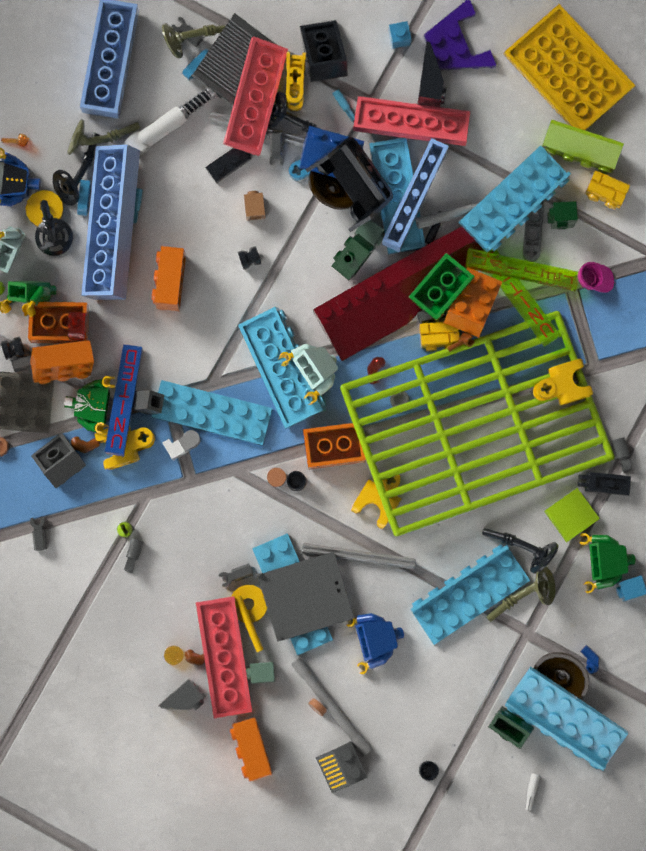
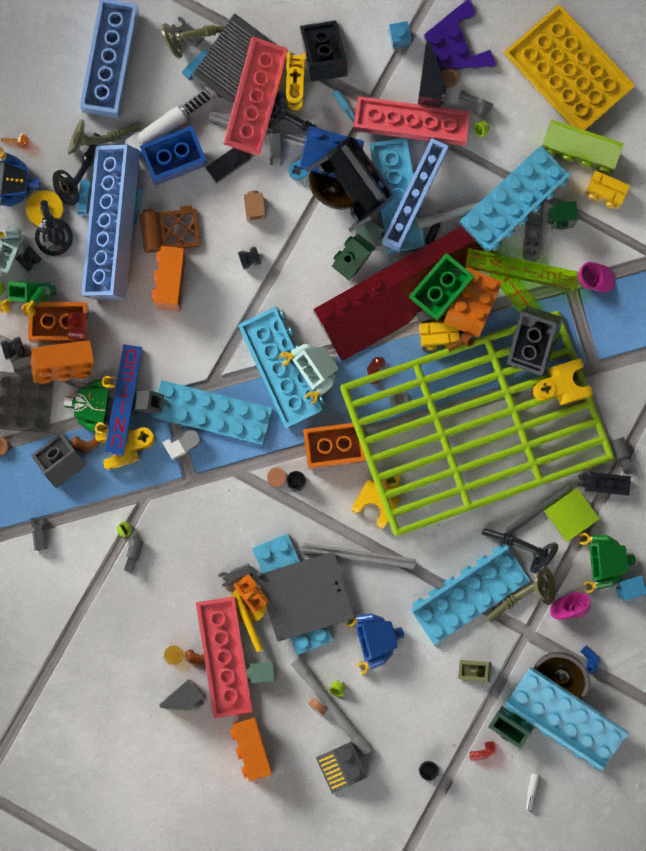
none -> black wheel [15,246,42,272]
none -> blue slope [139,125,207,186]
none -> dark orange piece [140,206,201,253]
none -> orange hips [233,574,269,613]
none -> lime hinge [329,680,346,697]
none -> nougat tile [441,69,459,89]
none -> dark grey bar [458,90,494,117]
none -> olive slope [458,660,492,682]
none -> clear red arm [469,741,497,761]
none -> lime hinge [474,121,490,137]
none -> dark grey bar [505,485,572,534]
none -> black slope [507,305,563,376]
none -> dark pink cap [550,592,591,620]

